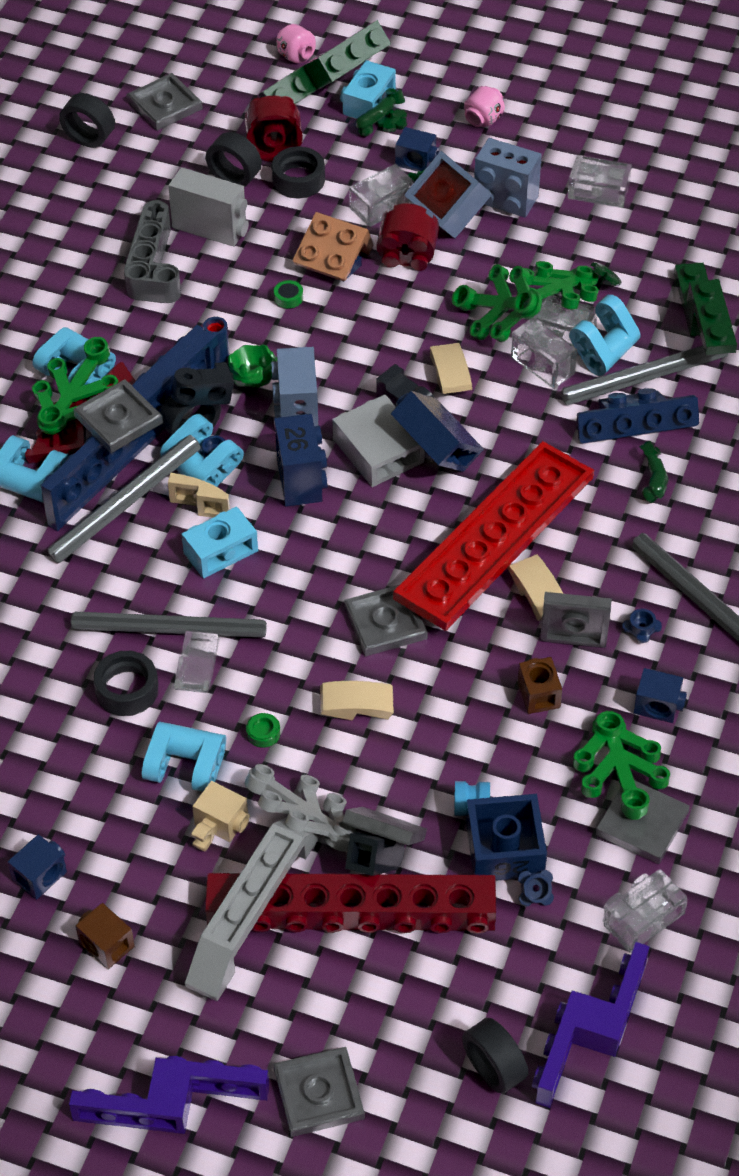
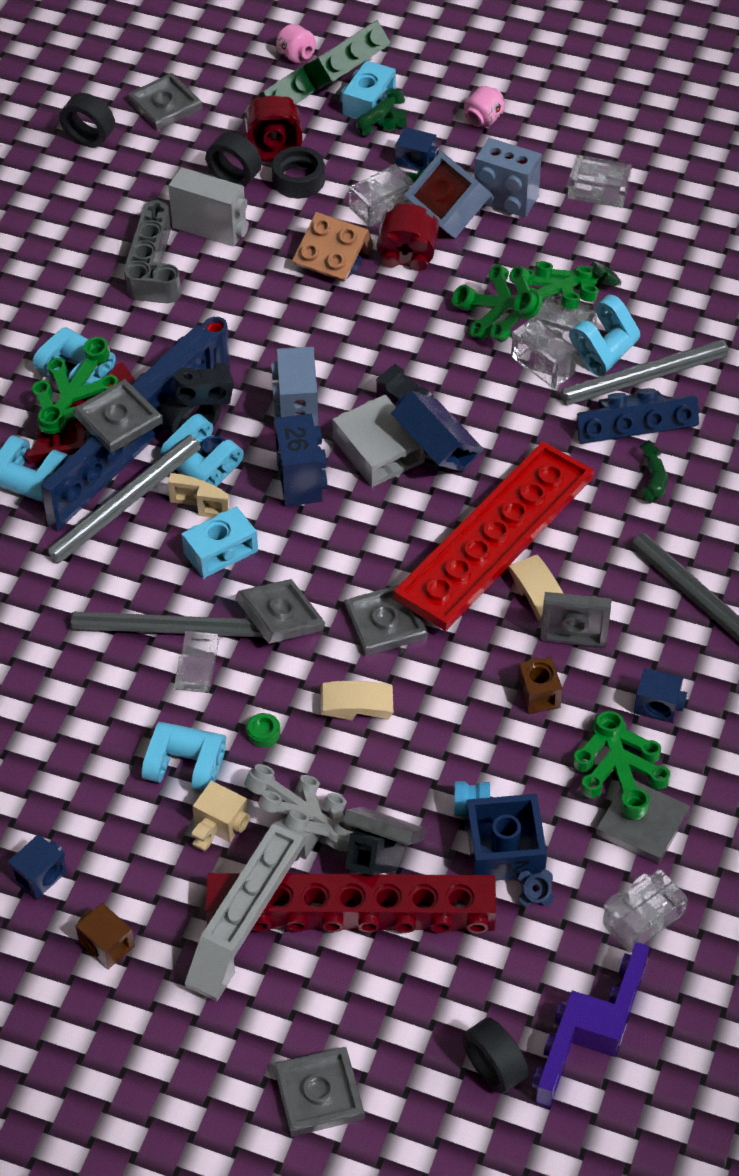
dark purple bracket [69,1056,269,1134] -> none
black tyre [94,650,159,716] -> none
green hair [228,345,277,388] -> none
green tile [274,280,303,309] -> none
tan slope [430,343,472,394] -> none
dark blue plate [622,609,662,643] -> none
dark green bracket [674,262,737,355] -> none
none -> flat silver tile [235,579,325,644]

